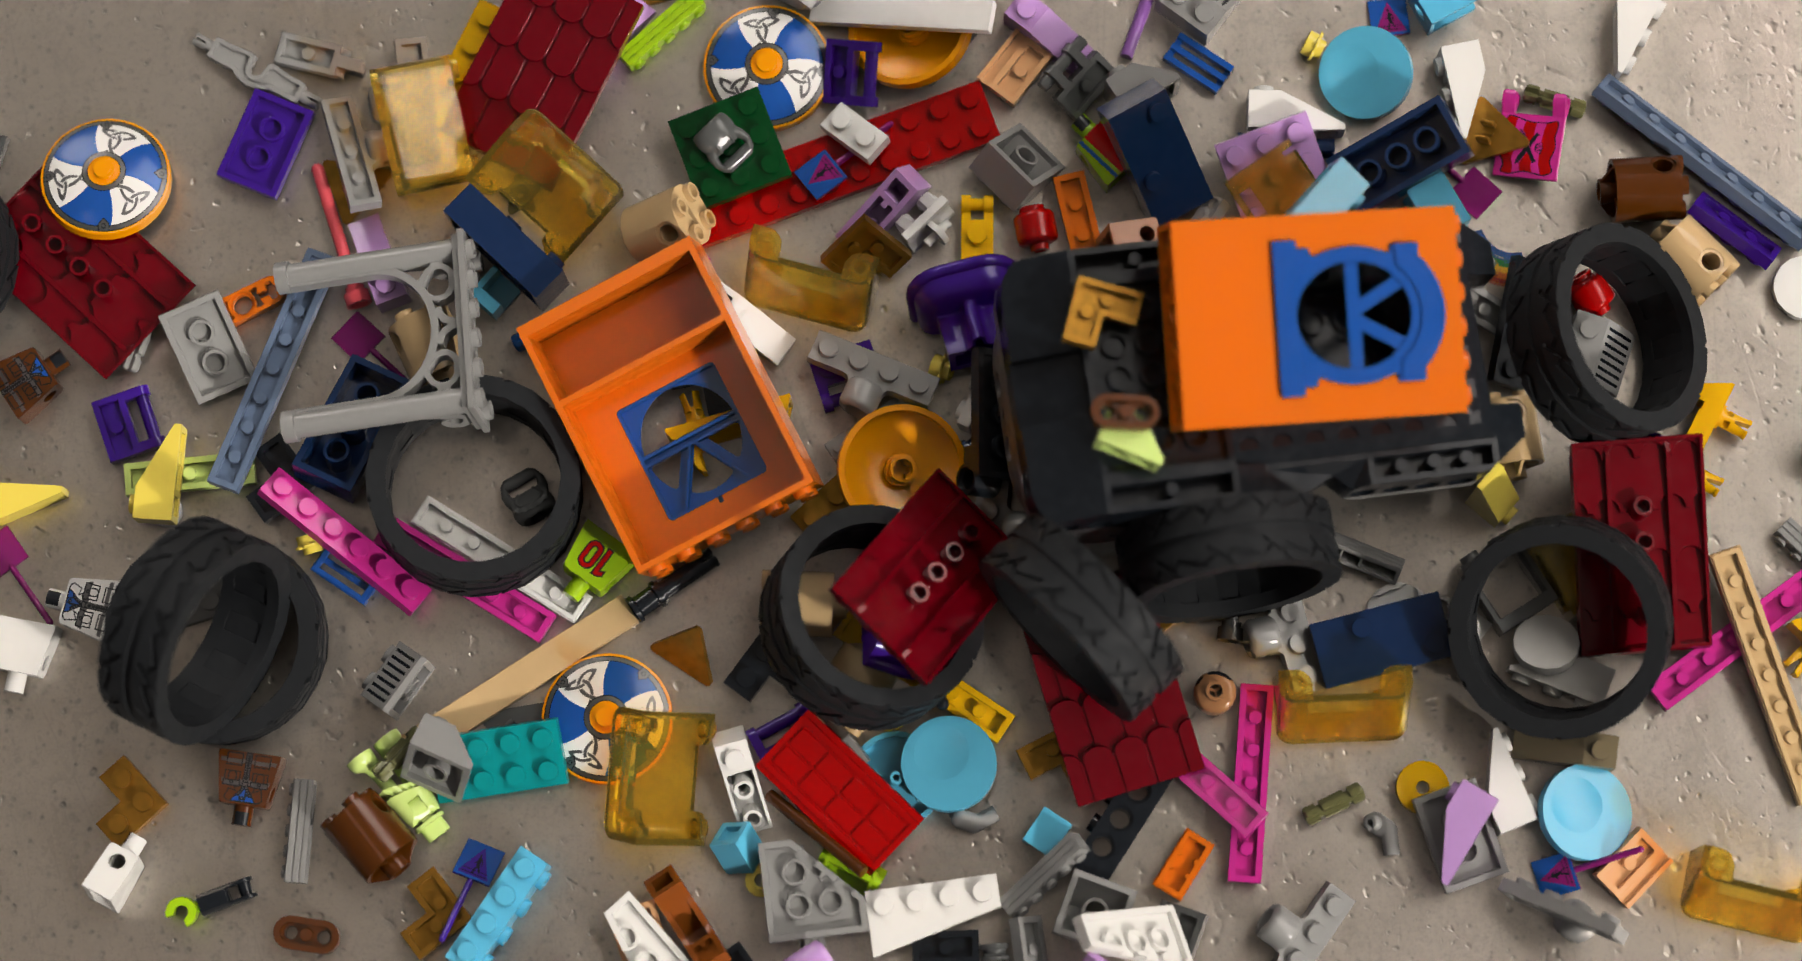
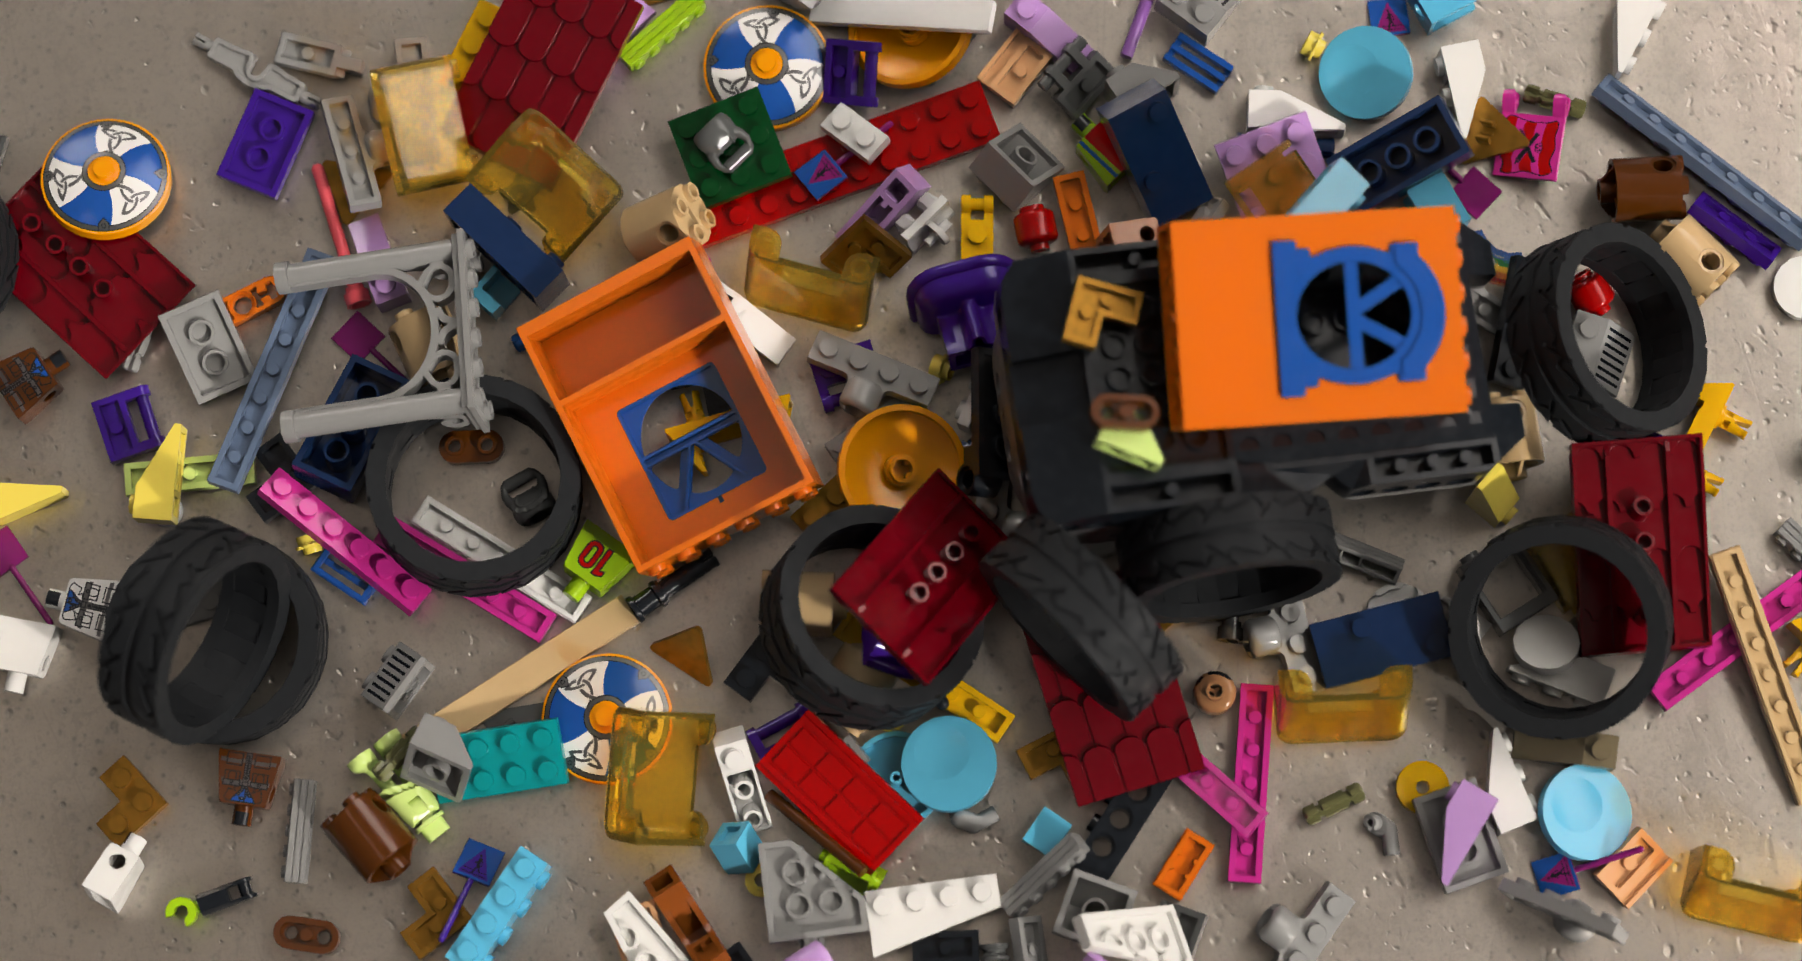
none -> reddish brown plate [439,430,505,465]

